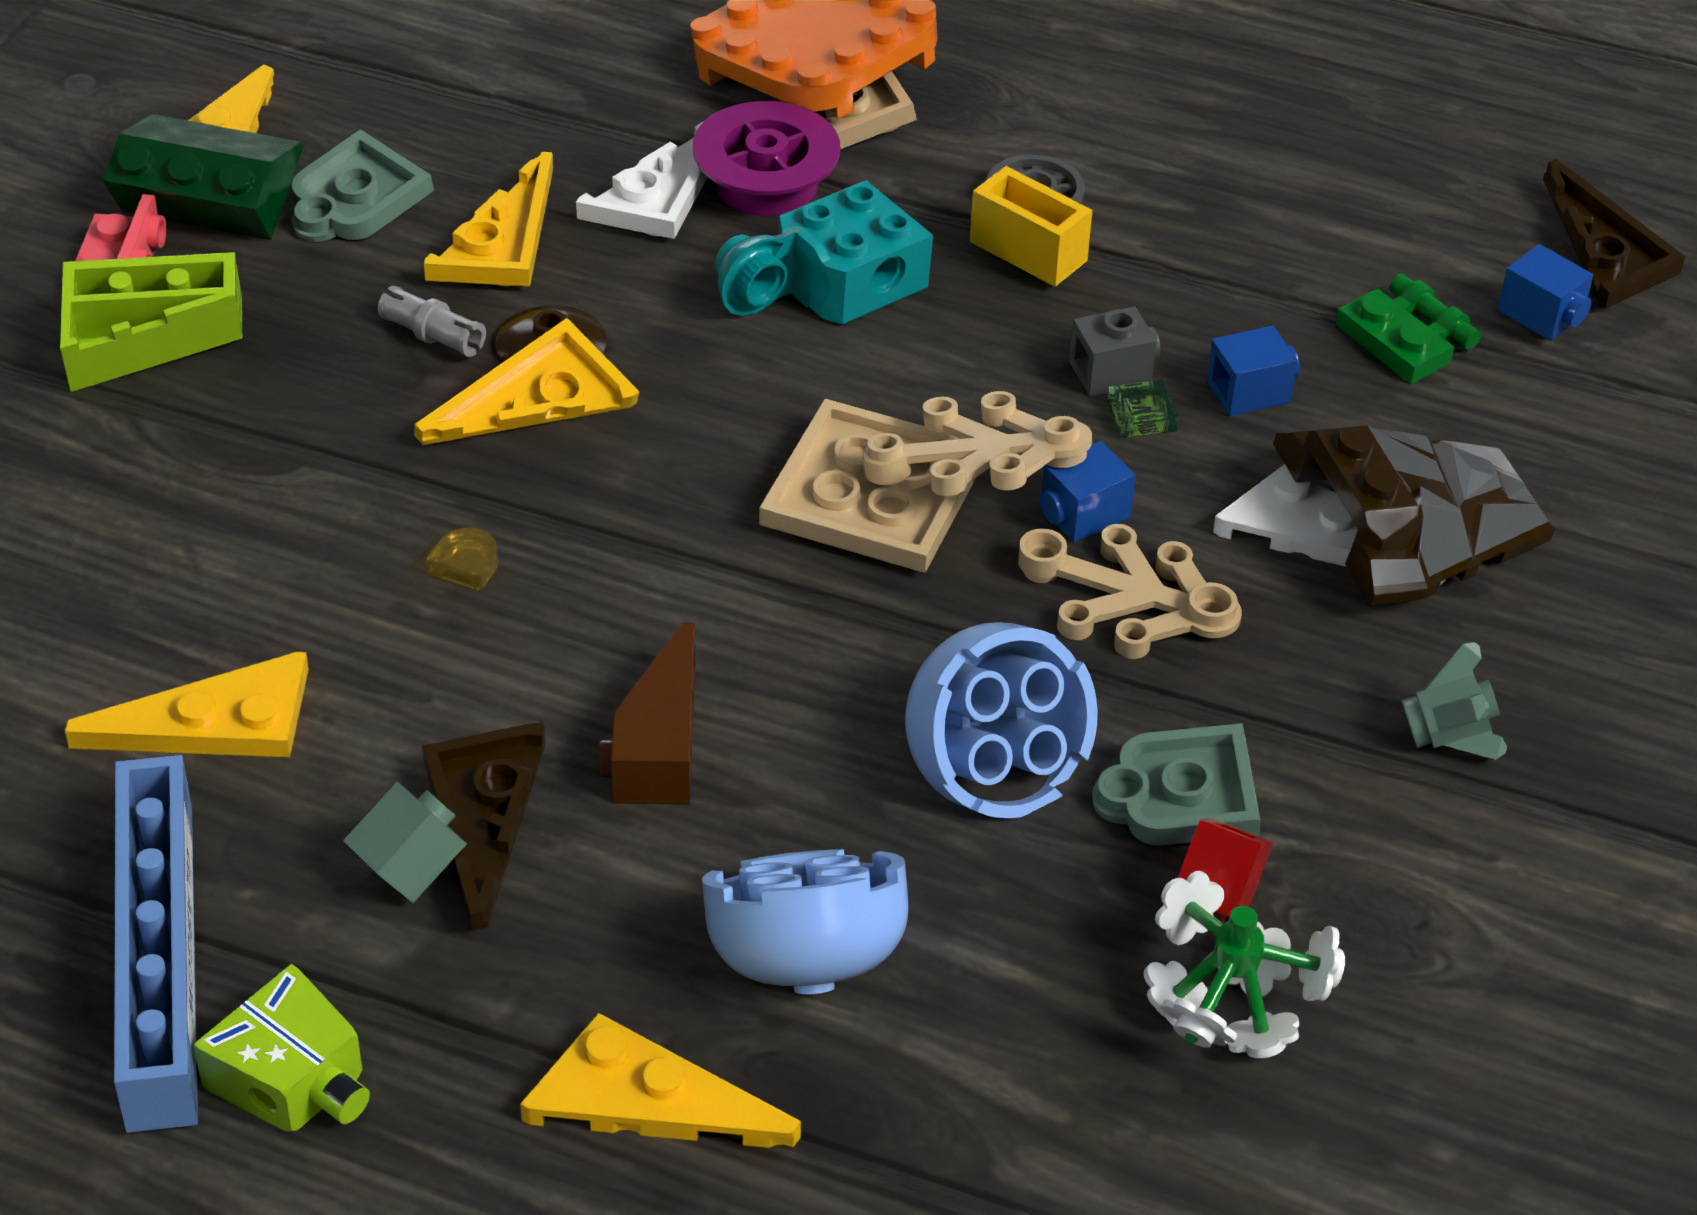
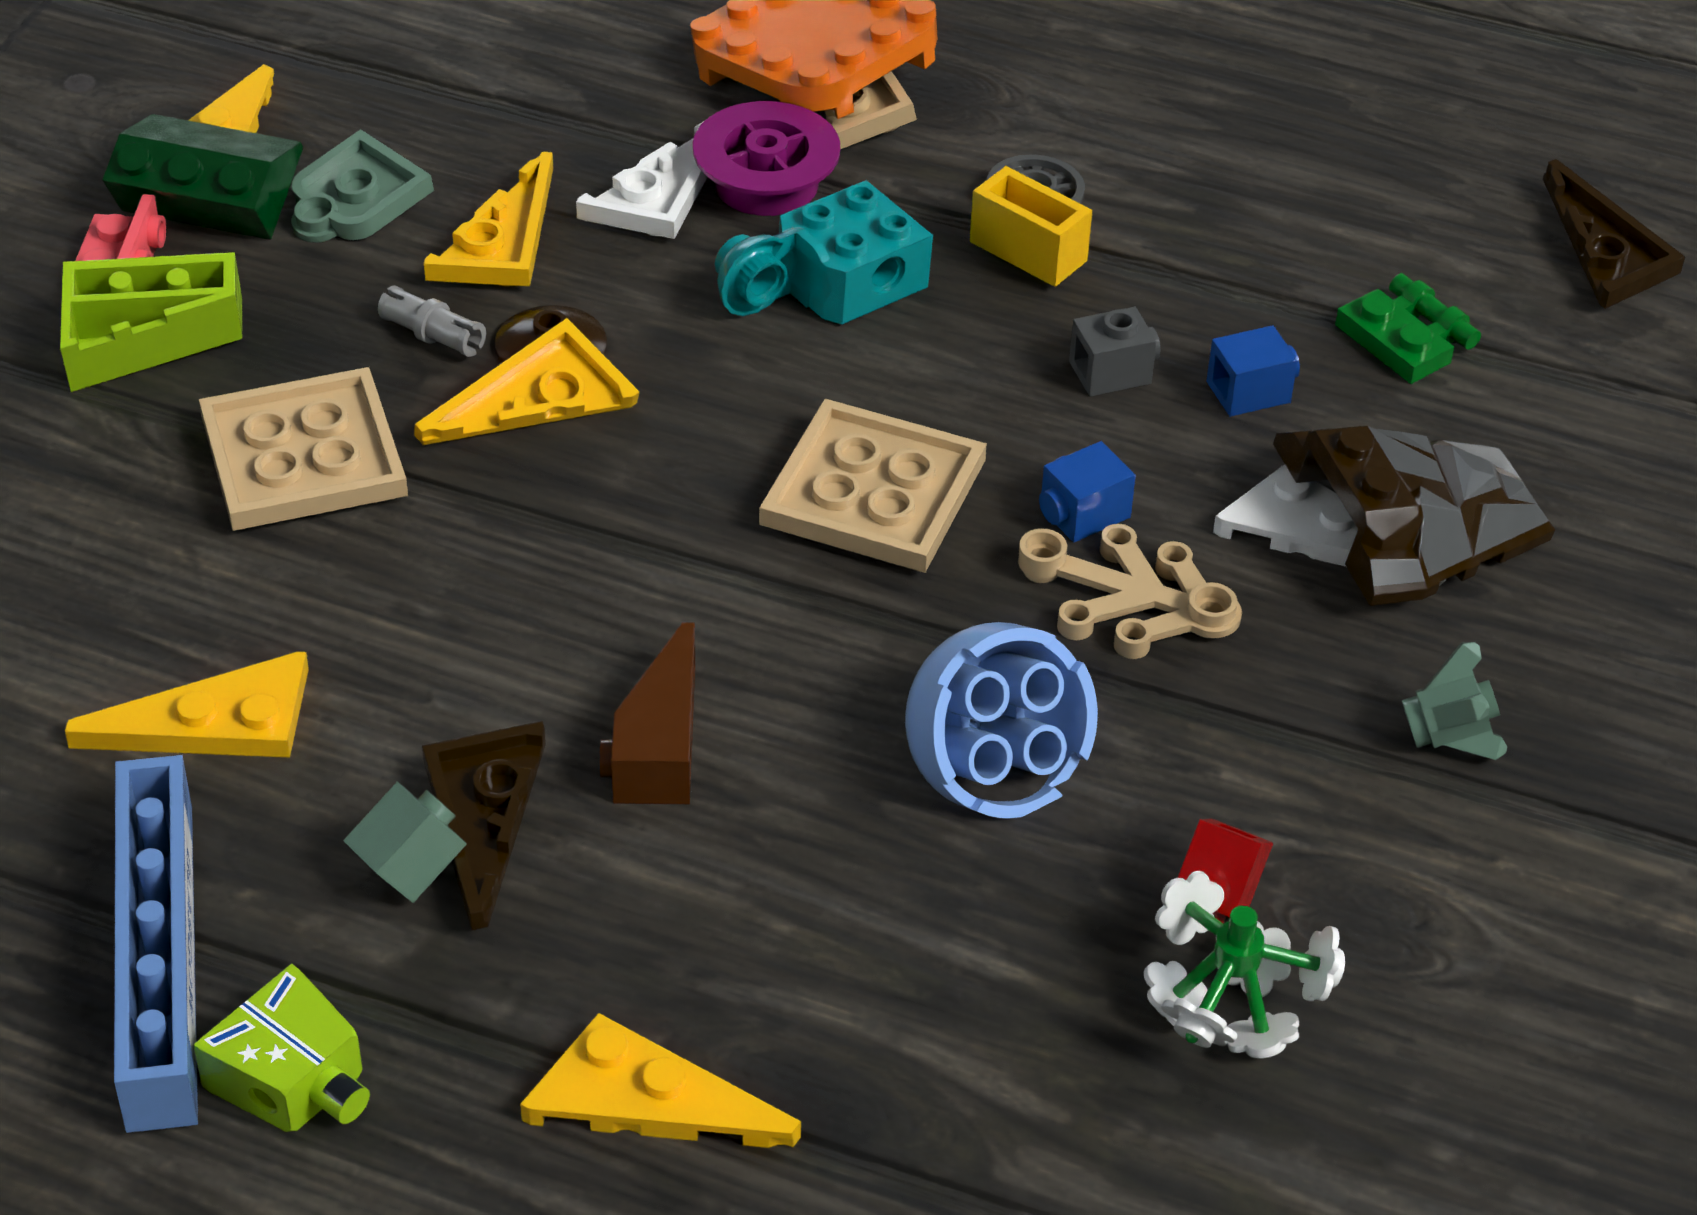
clear yellow tile [426,527,498,591] -> none
light blue cylinder [702,849,909,994] -> none
tan plant [863,391,1092,496] -> none
sand green plate [1092,723,1260,846] -> none
clear green tile [1107,380,1179,438] -> none
blue brick [1498,244,1593,341] -> none
none -> tan plate [199,367,408,531]

